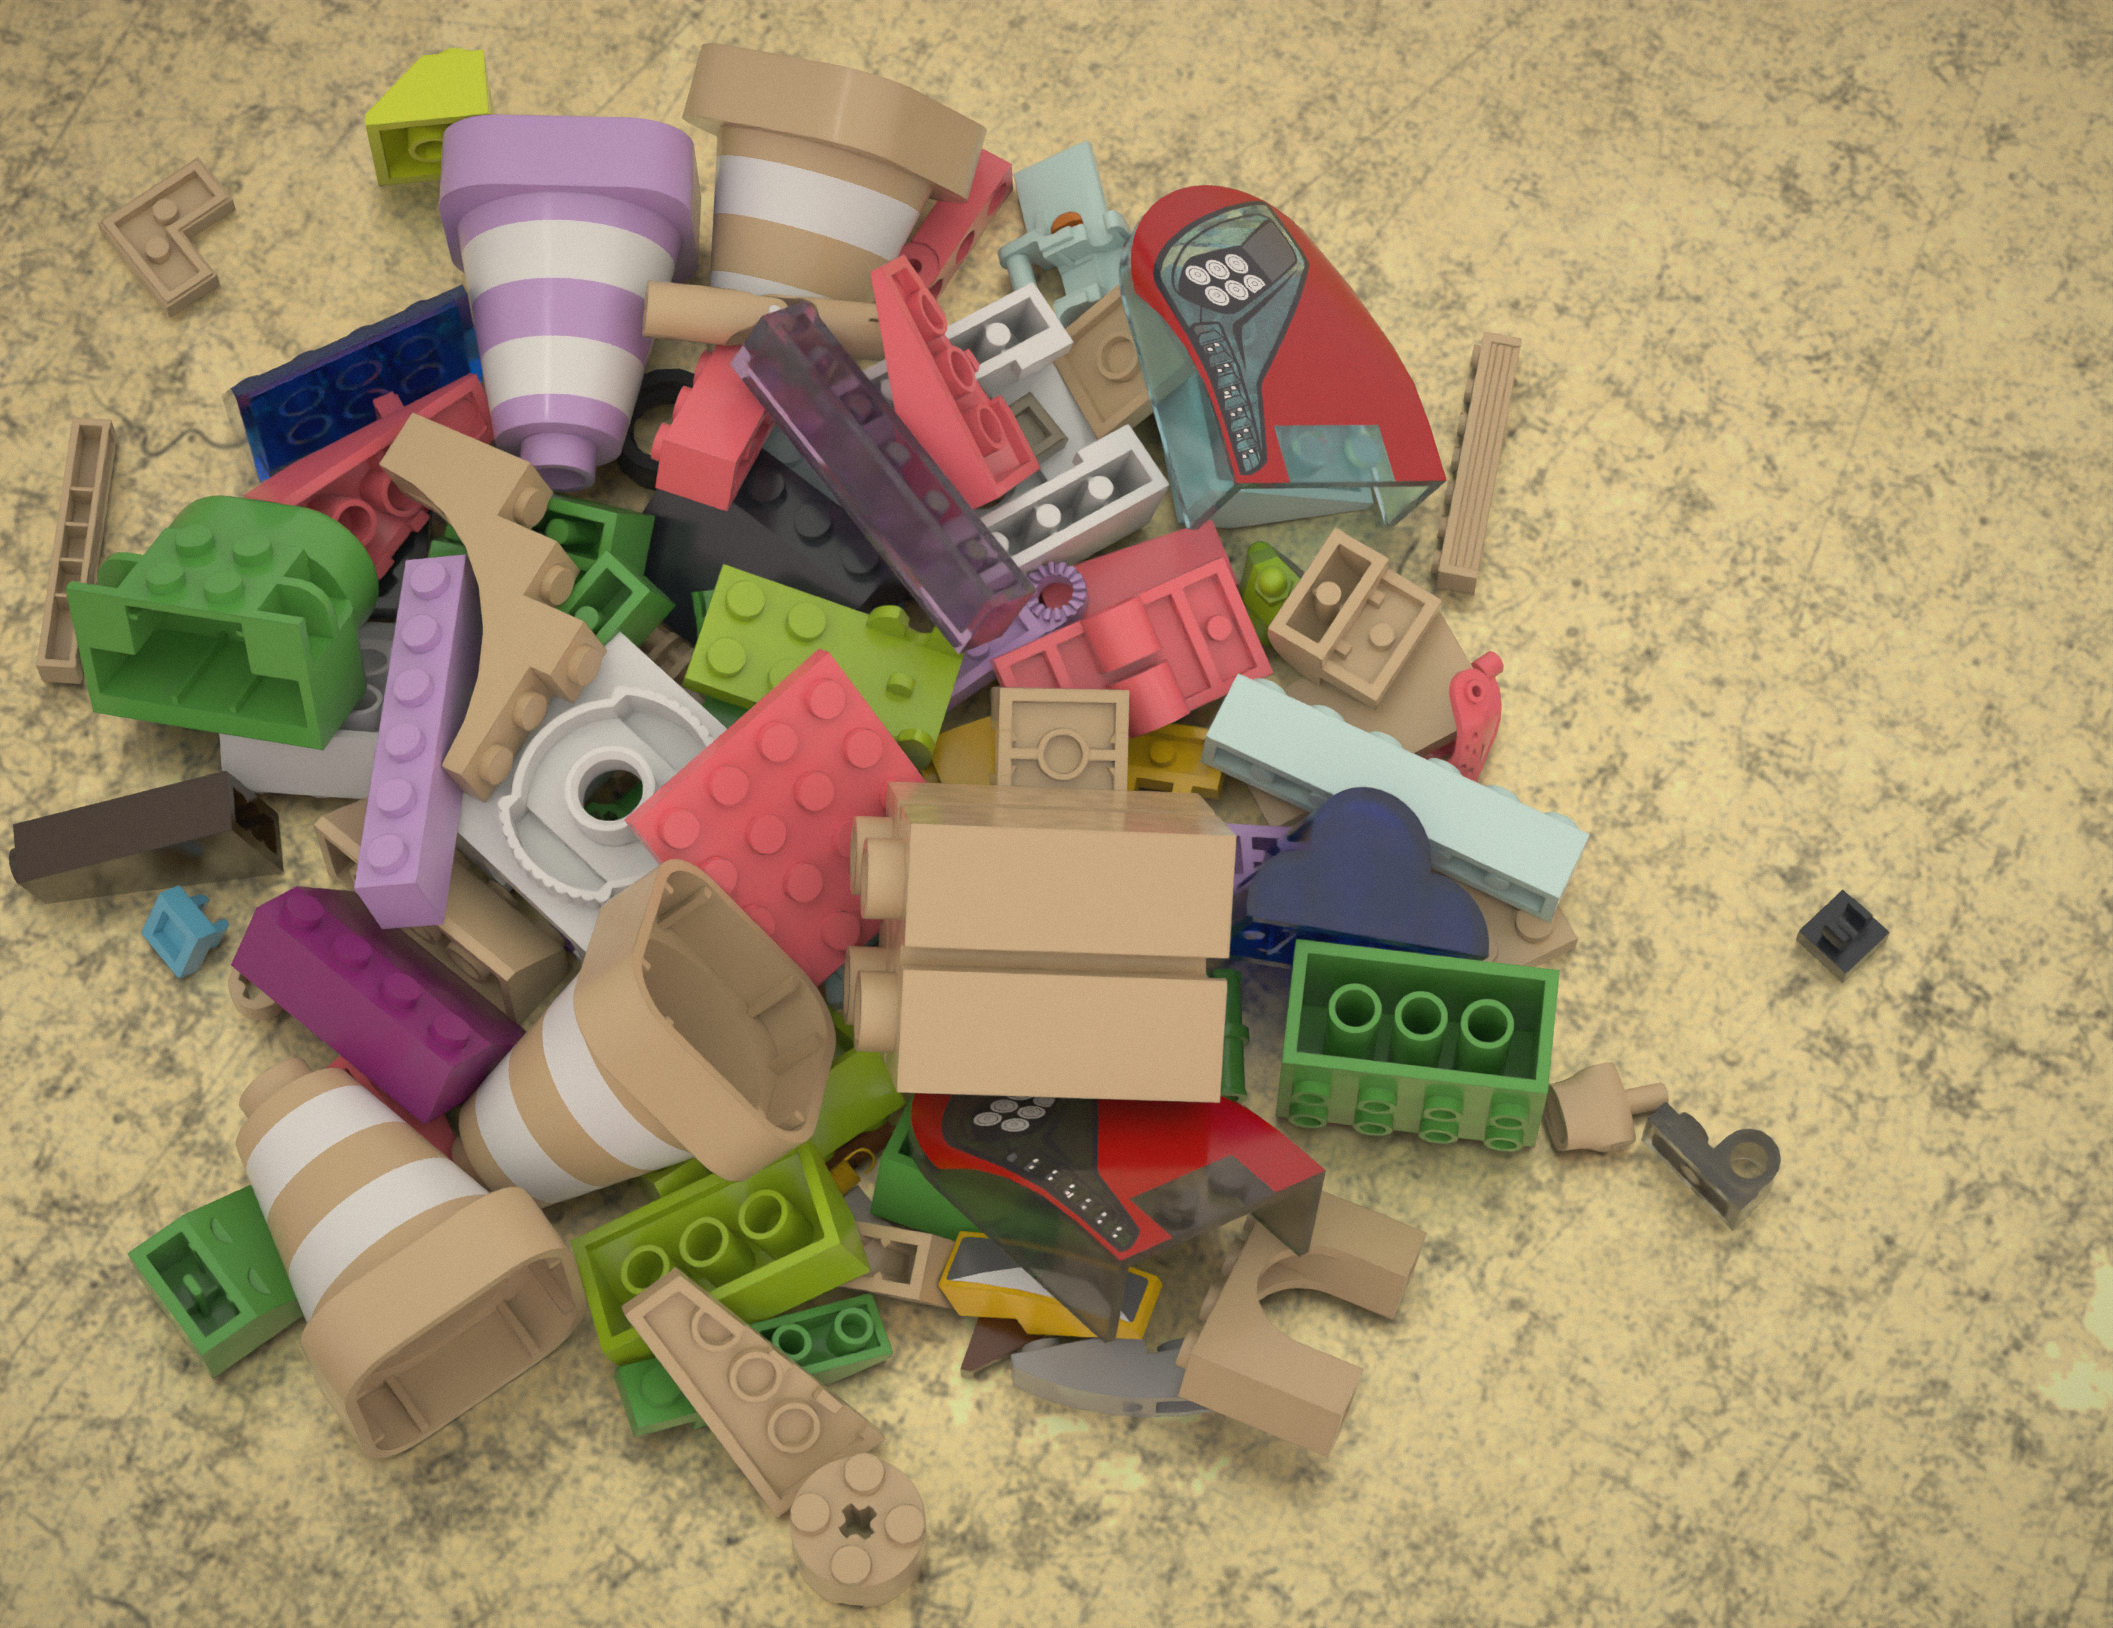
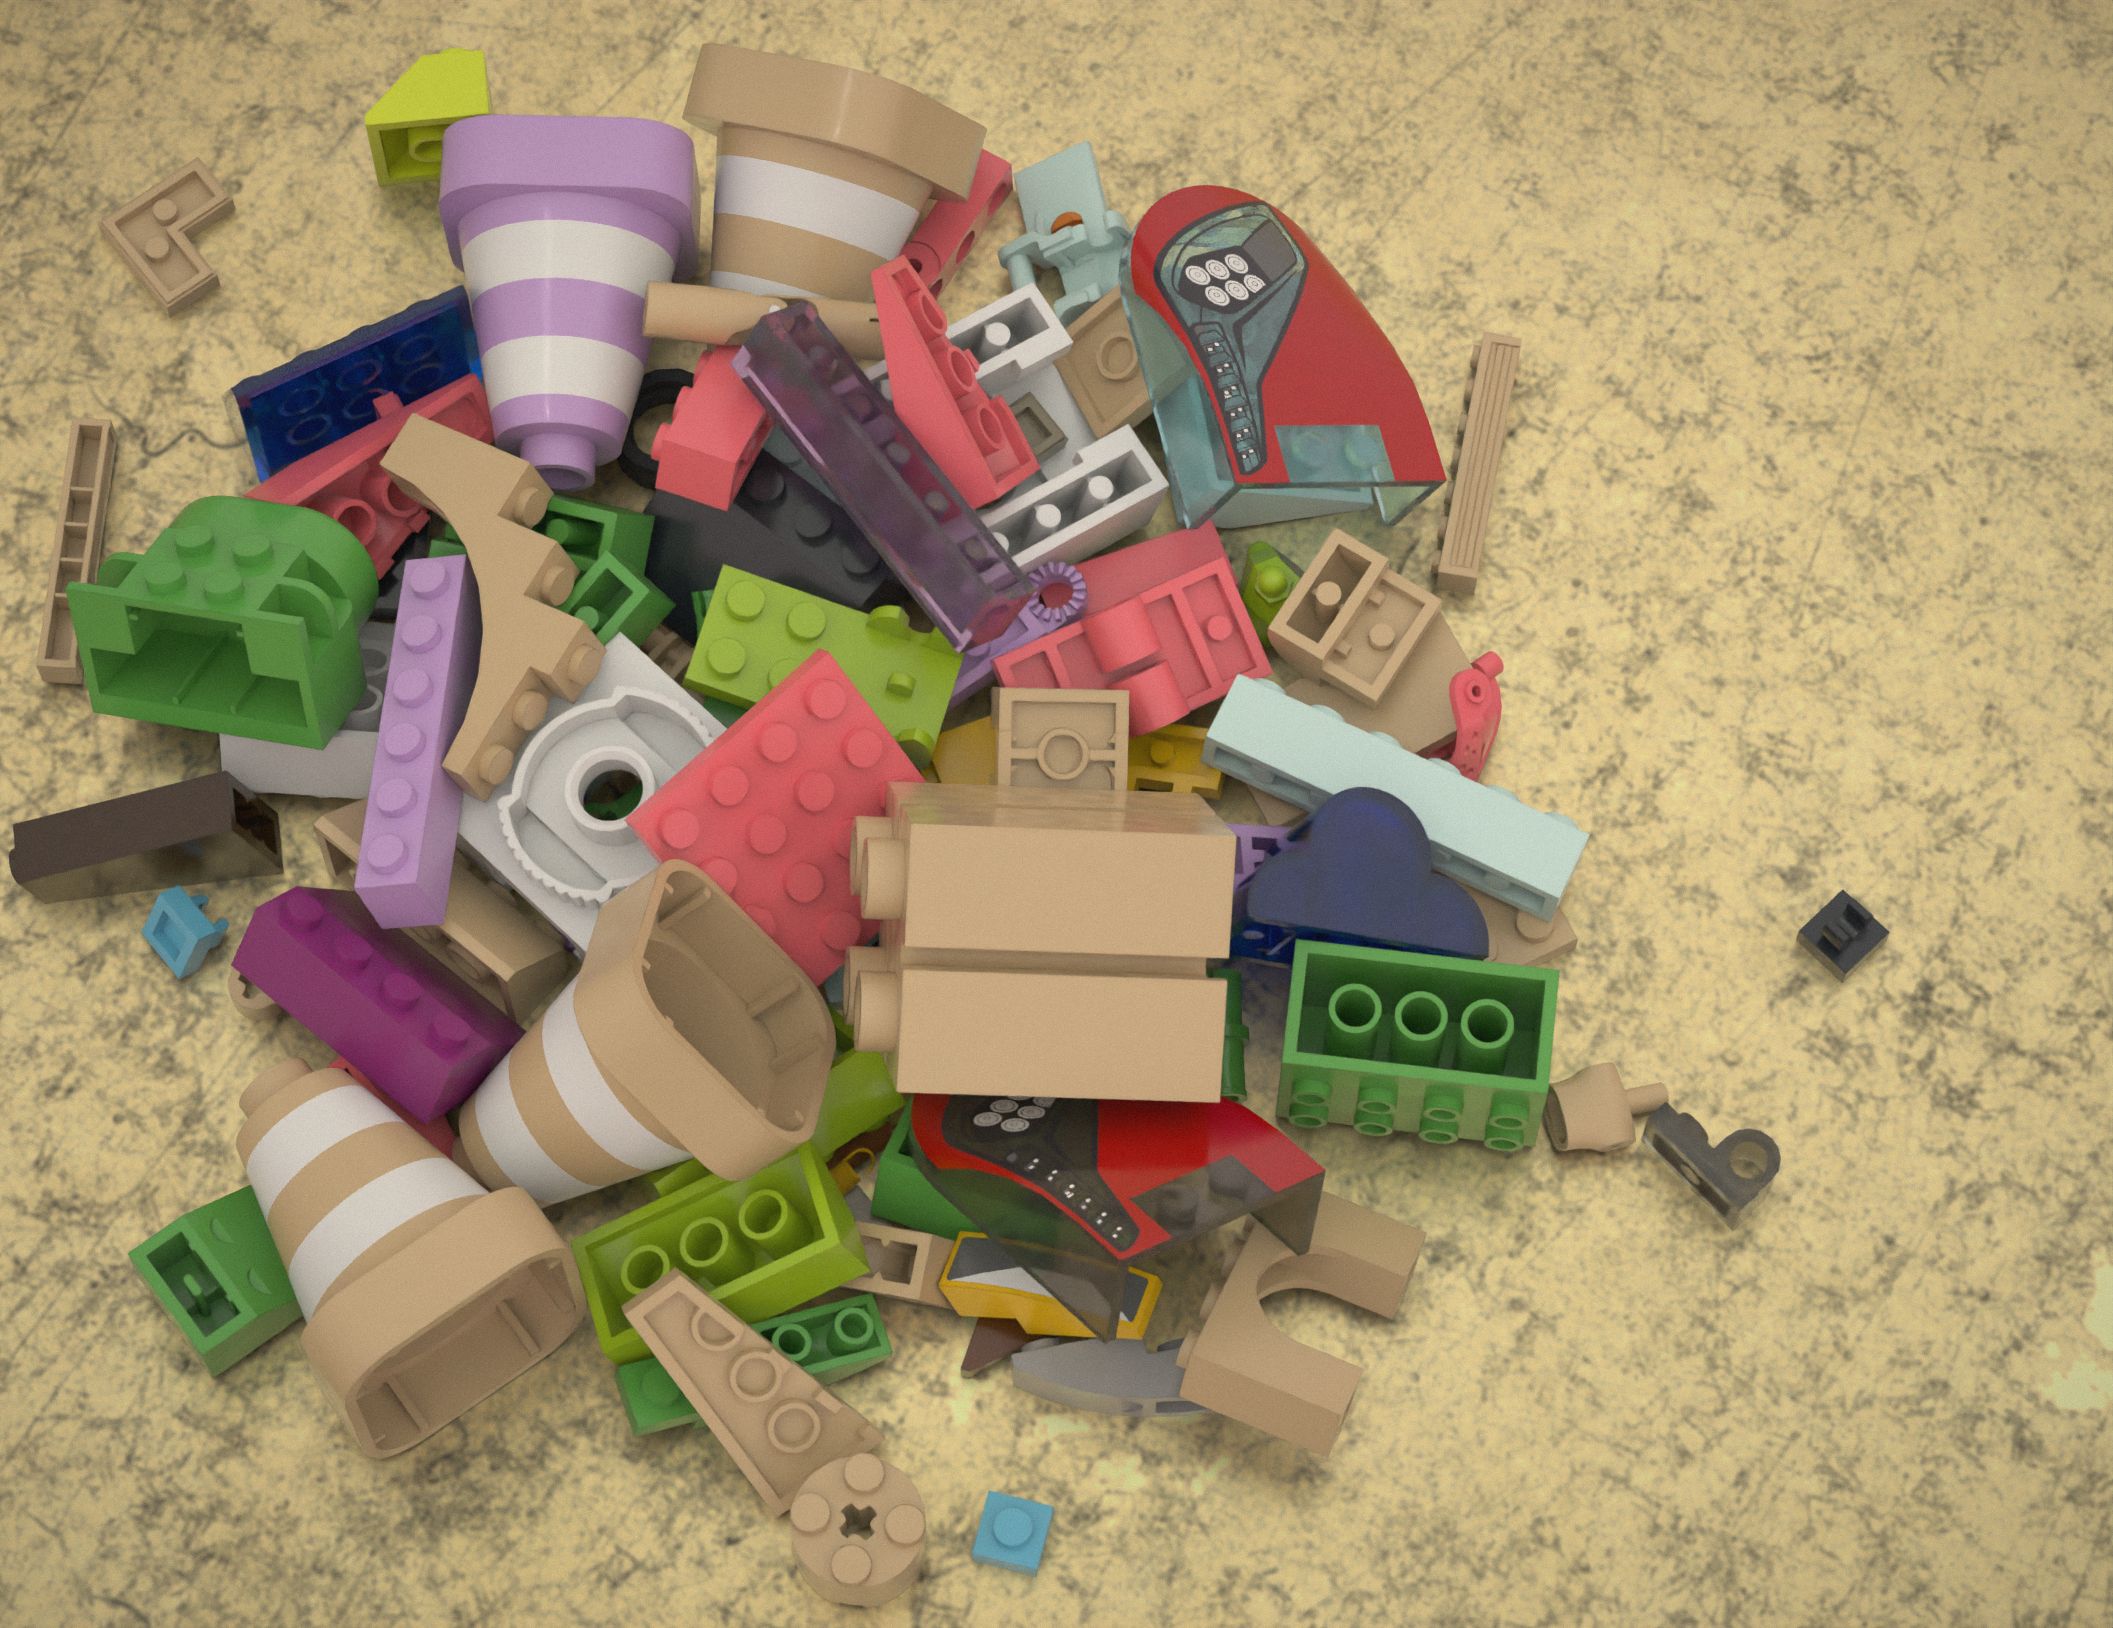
none -> medium azure plate [972,1490,1054,1577]

